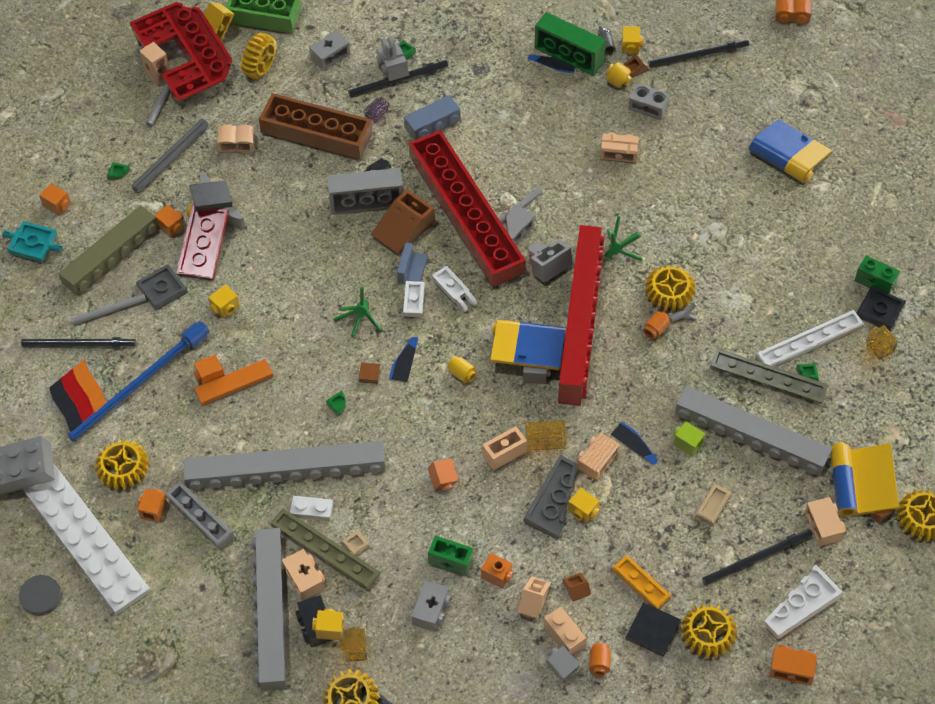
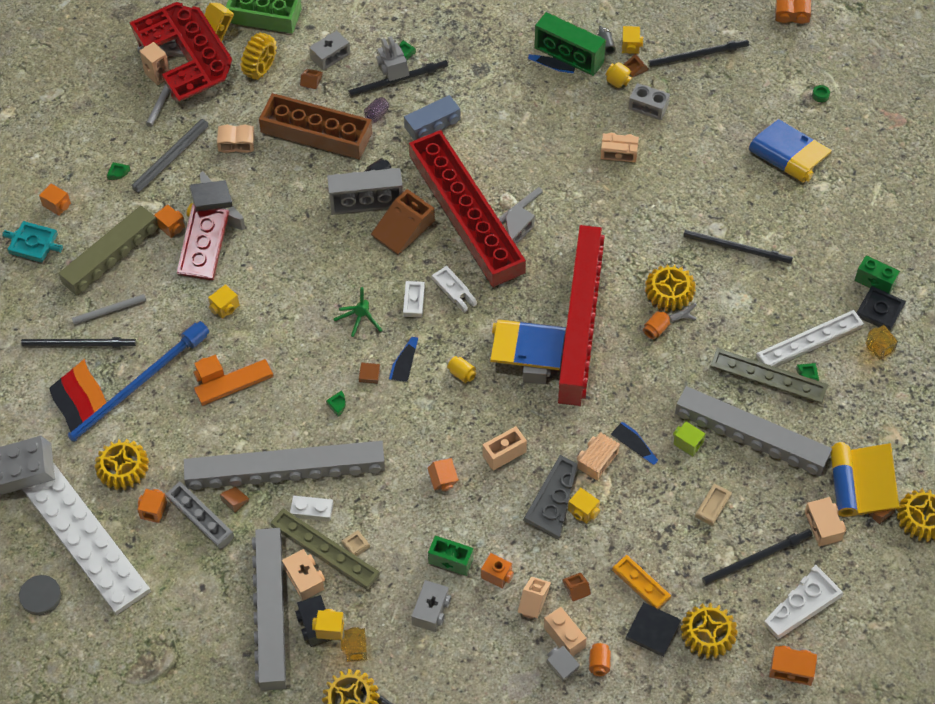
dark grey tile [136,264,188,311] -> none
sand blue panel [397,242,427,284] -> none
clear yellow brick [525,420,566,451] -> none
light grey brick [528,240,573,283] -> none
green plant [604,216,643,261] -> none
none -> dark orange slope [220,486,249,513]
none -> dark orange slope [300,69,323,89]
none -> black bar [683,230,793,264]
none -> green tile [812,85,830,103]

